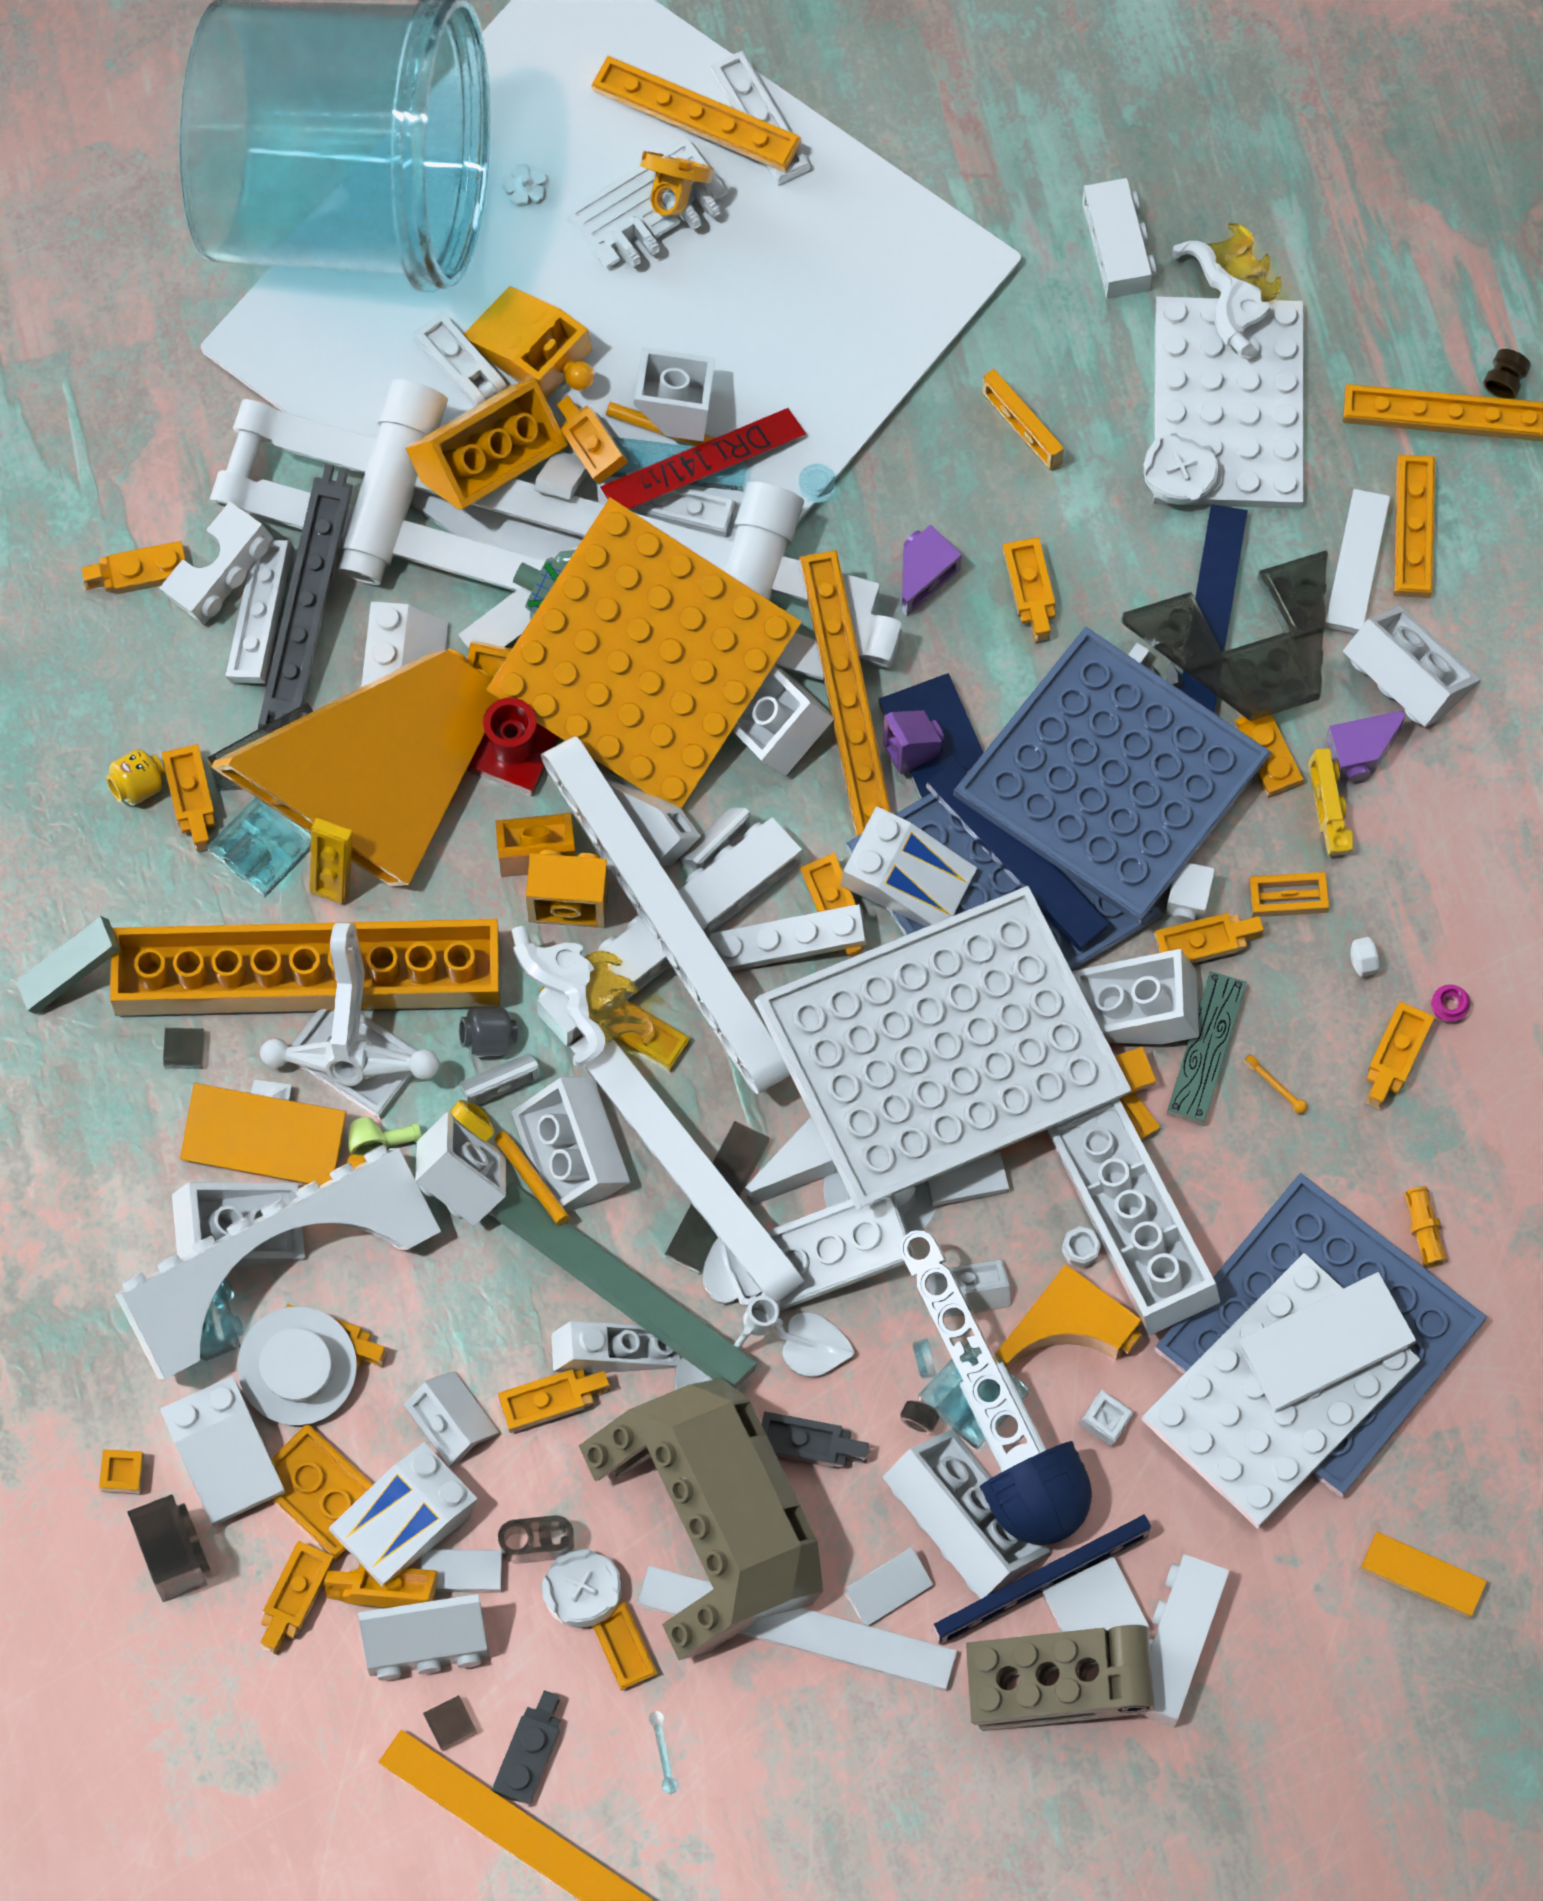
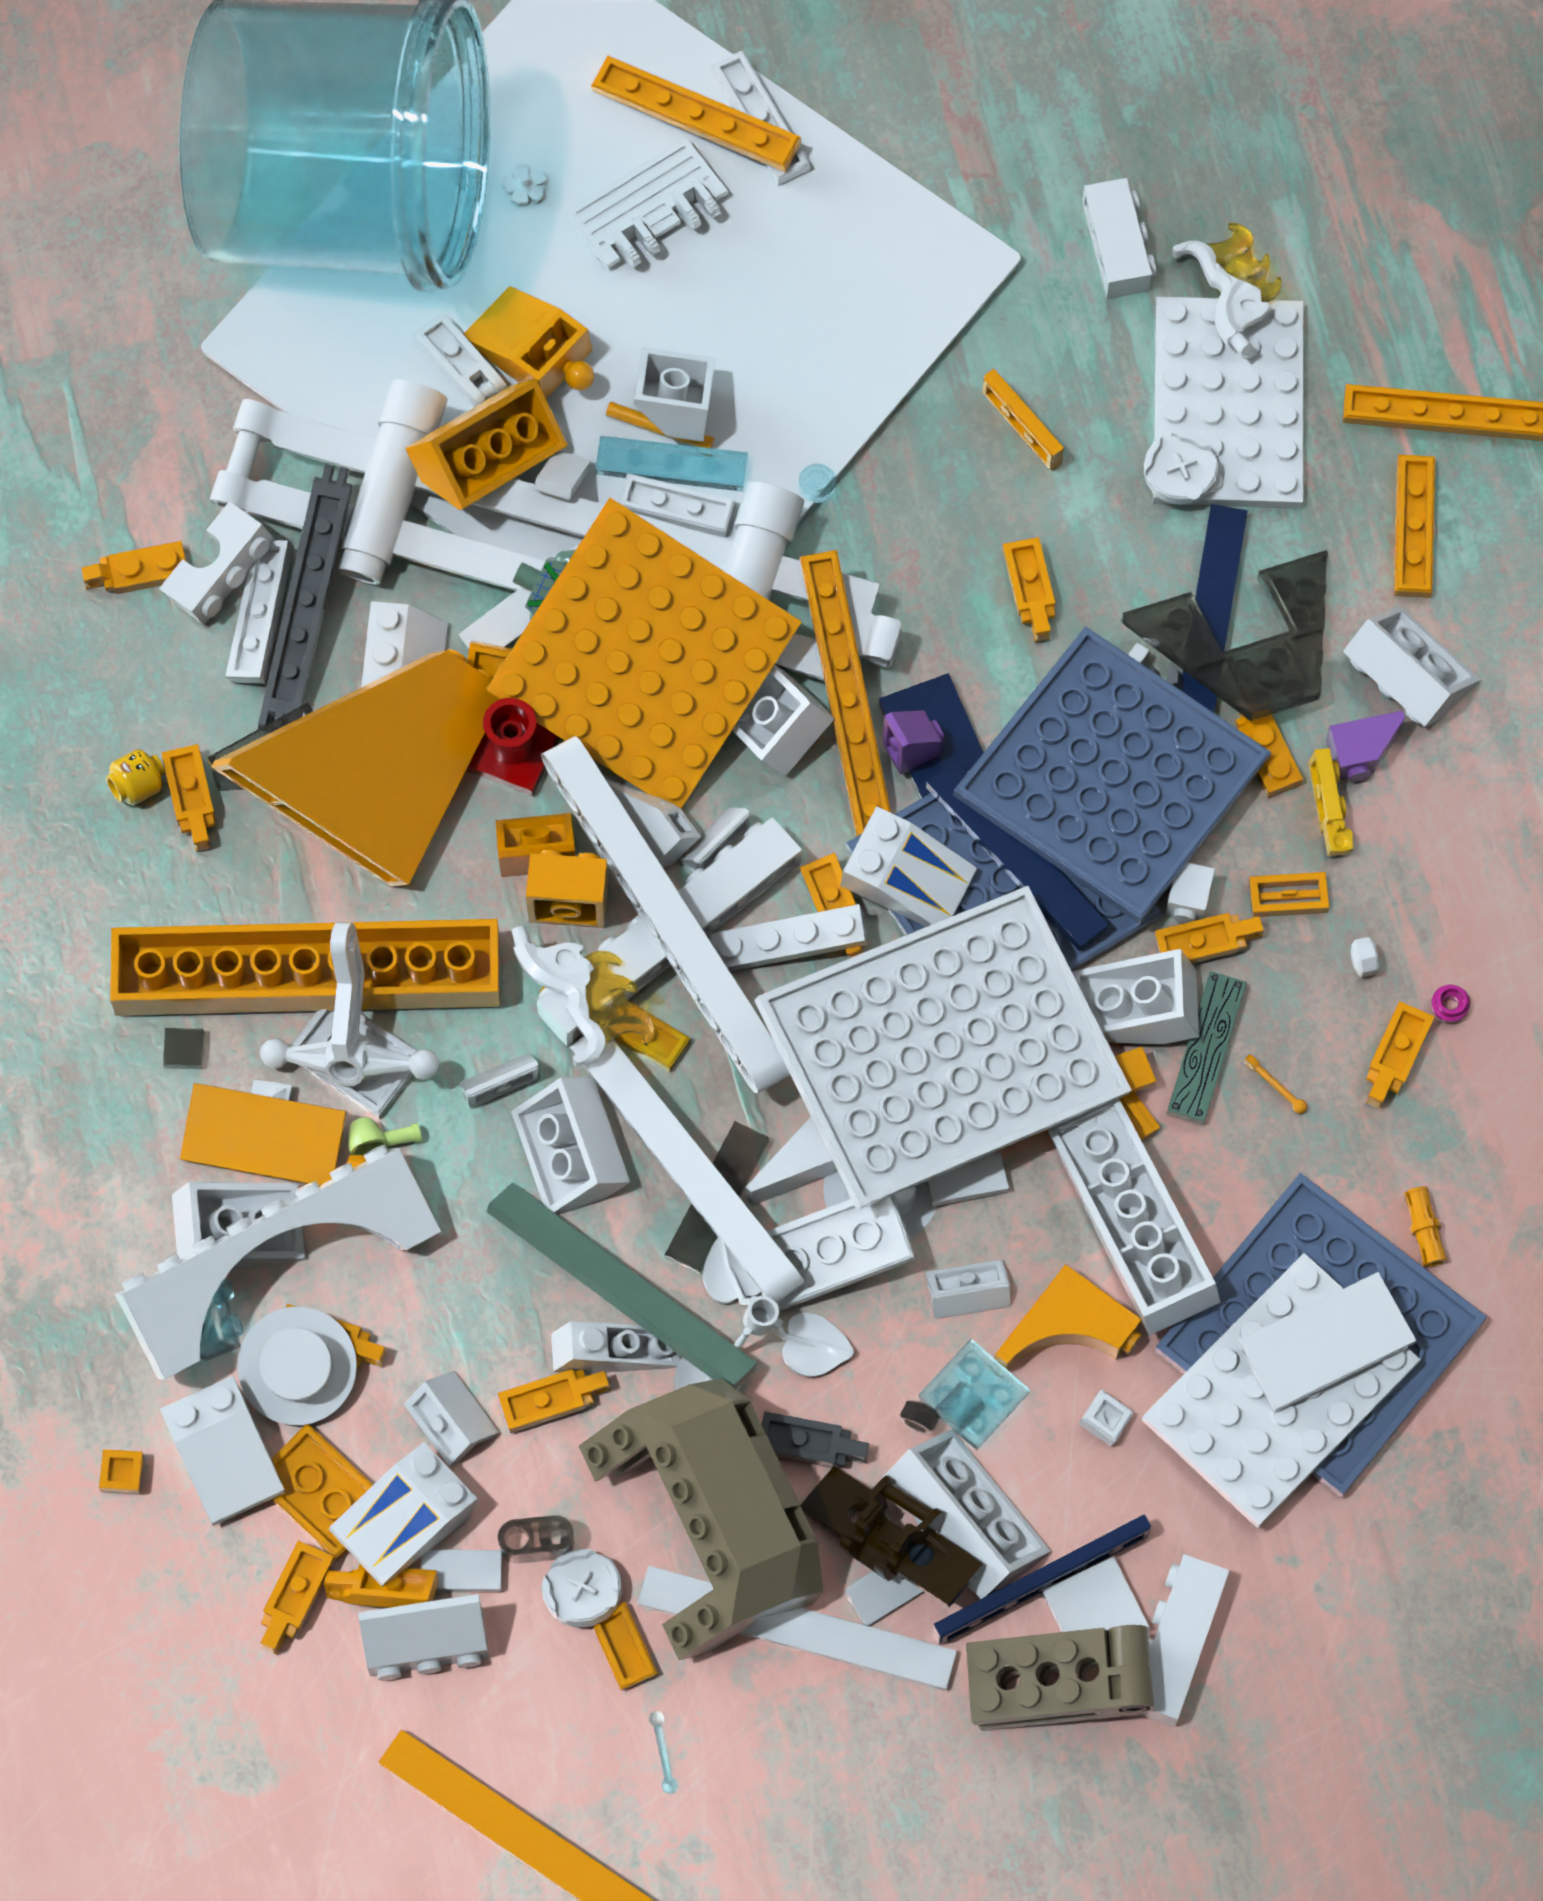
tile [16,916,121,1014] -> none
clear smoke brick [127,1494,211,1602] -> none
clear light blue plate [207,797,311,899] -> none
yellow tile [309,818,352,904] -> none
white slope [415,1112,506,1226] -> none
clear smoke tile [423,1695,477,1751] -> none
yellow tile [450,1100,494,1143] -> none
dark grey head [459,1006,518,1057] -> none
dark grey hinge [491,1690,561,1807] -> none
light orange bar [494,1131,570,1226] -> none
light orange hinge [557,395,628,485] -> none
red sticker [600,408,806,509] -> none
light orange tile [640,151,714,216] -> none
medium lavender slope [901,525,962,616] -> none
piece [901,1230,1092,1545] -> none
clear light blue tile [913,1338,937,1379] -> none
white tile [1062,1226,1101,1268] -> none
white tile [1324,489,1390,634] -> none
light orange tile [1360,1531,1487,1619] -> none
dark brown wheel [1483,349,1531,399] -> none
none -> dark brown piece [800,1467,984,1608]

